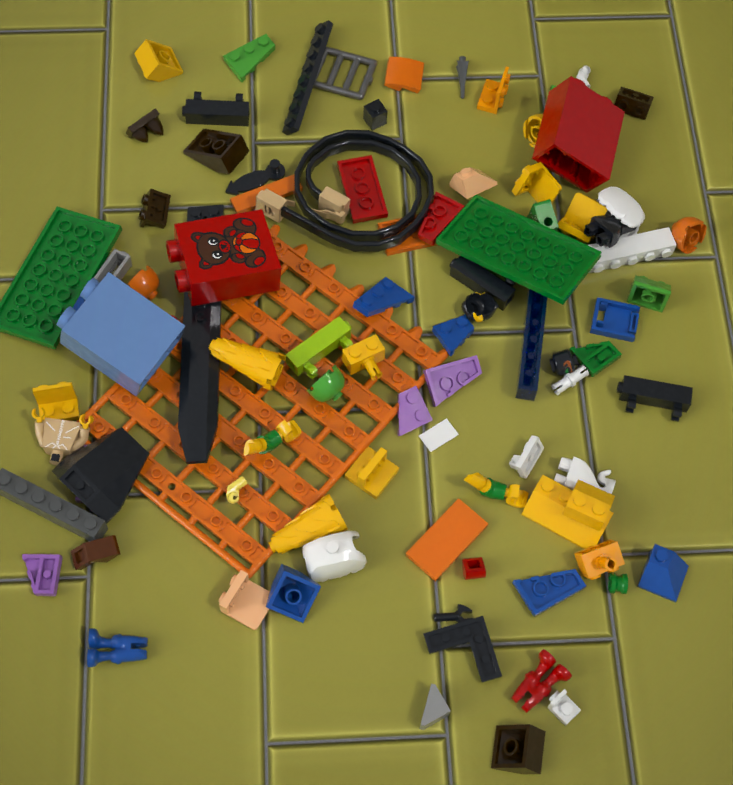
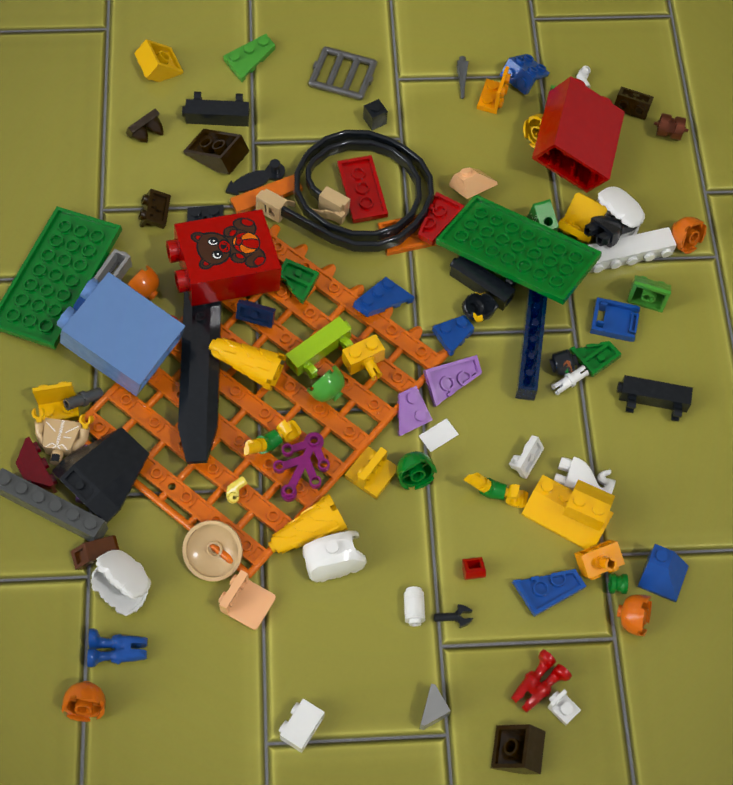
medium lavender wing [22,554,63,596] -> none
blue slope [266,564,321,623] -> none
black plate [282,20,333,135] -> none
orange slope [384,57,424,94] -> none
orange tile [405,498,488,582] -> none
black plate [423,616,502,683] -> none
yellow bracket [511,162,562,203] -> none
none -> dark red slope [16,437,58,493]
none -> orange cylinder [62,681,106,722]
none -> dark grey pin [63,387,104,411]
none -> white animal [90,550,151,616]
none -> tan dish [182,520,243,581]
none -> dark blue hinge [236,299,276,328]
none -> magenta plant [273,432,330,502]
none -> white brick [279,699,325,753]
none -> green wing [281,258,319,304]
none -> green cylinder [396,451,437,490]
none -> white head [404,586,425,627]
none -> blue bracket [500,54,550,95]
none -> orange cylinder [617,594,652,637]
none -> copper wheel [654,113,689,141]

